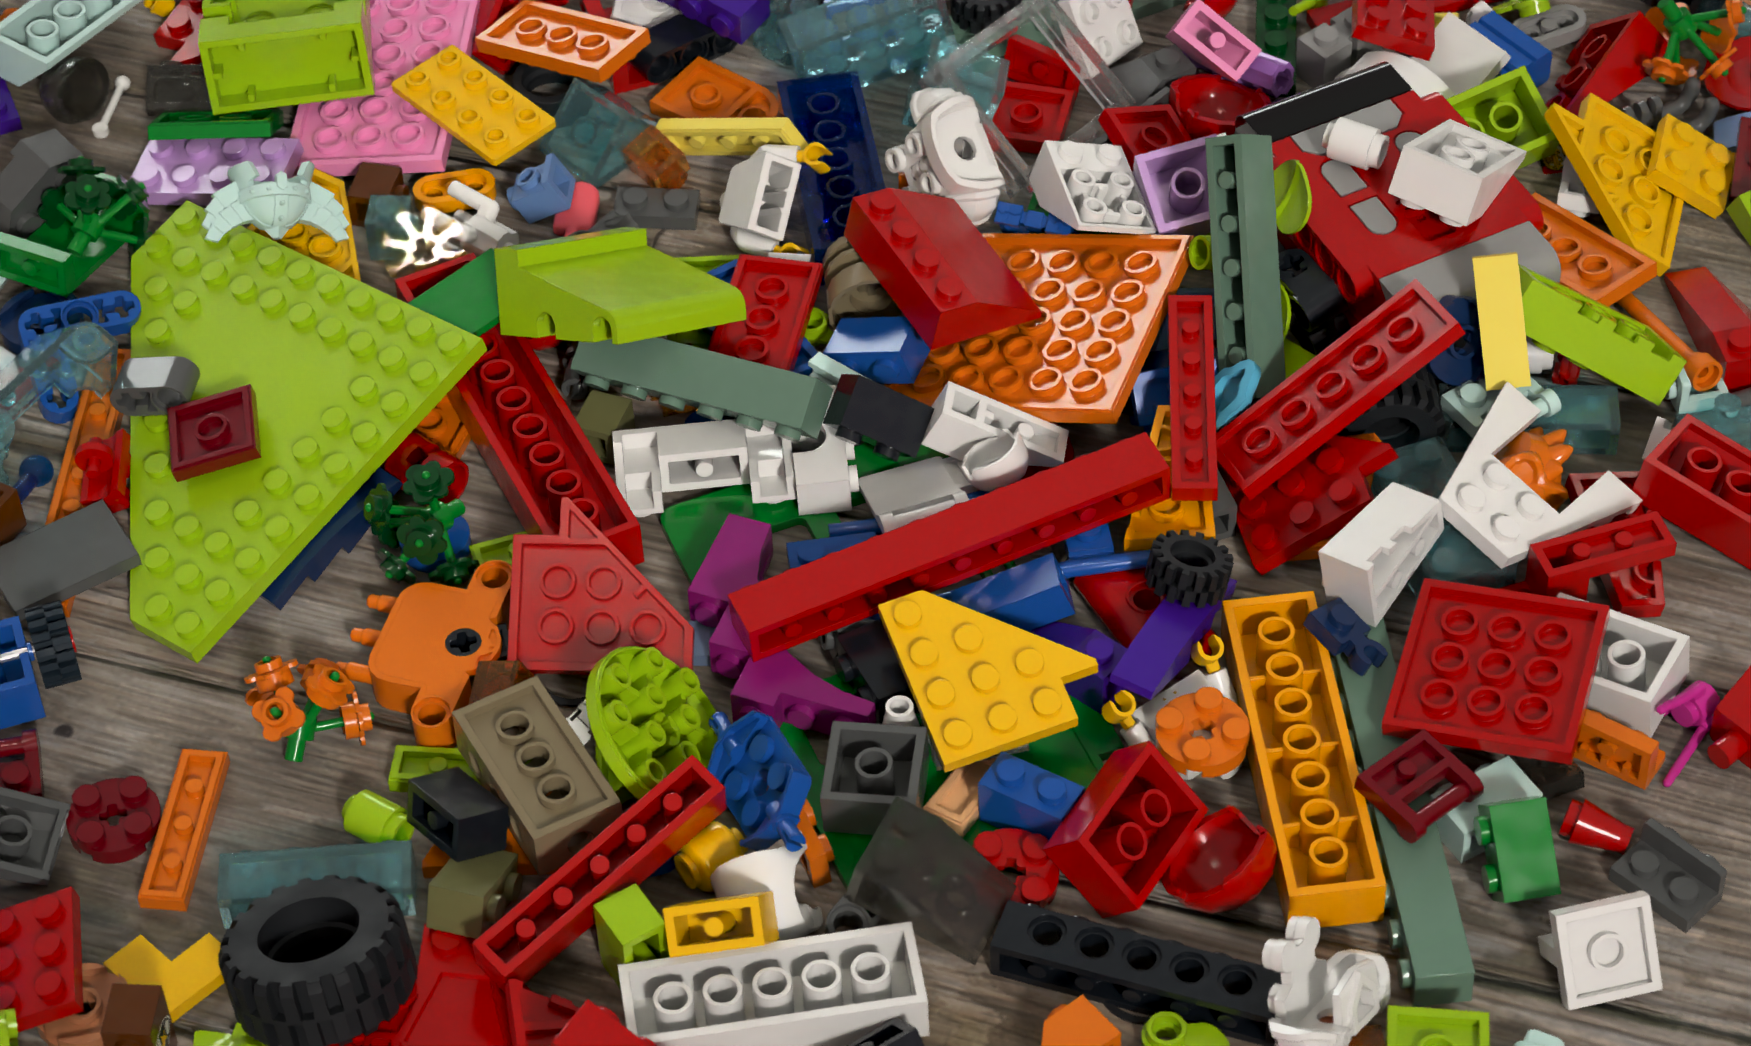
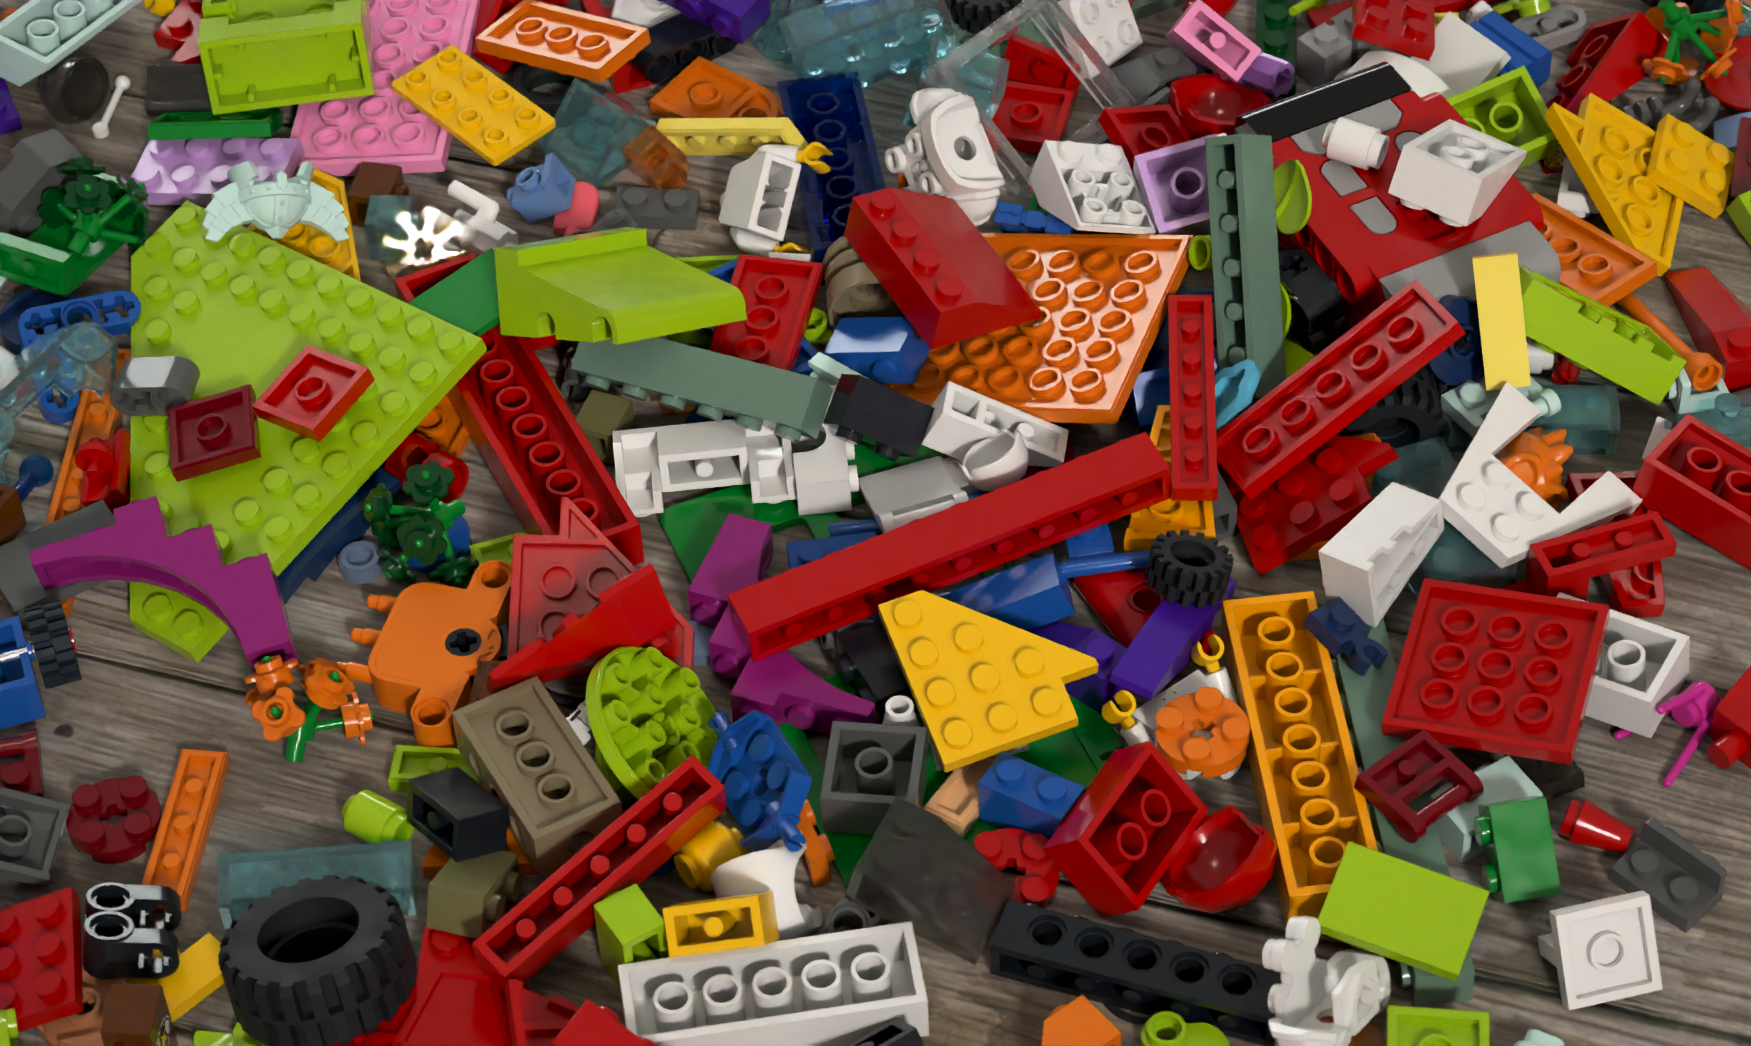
light orange plate [413,168,497,213] -> none
orange bracket [1574,708,1666,790] -> none
none -> magenta arch [29,496,301,673]
none -> black piece [83,882,182,980]
none -> red plate [252,345,375,442]
none -> sand blue tile [338,540,383,584]
none -> red wedge [486,563,677,695]
none -> lime tile [1318,841,1490,983]

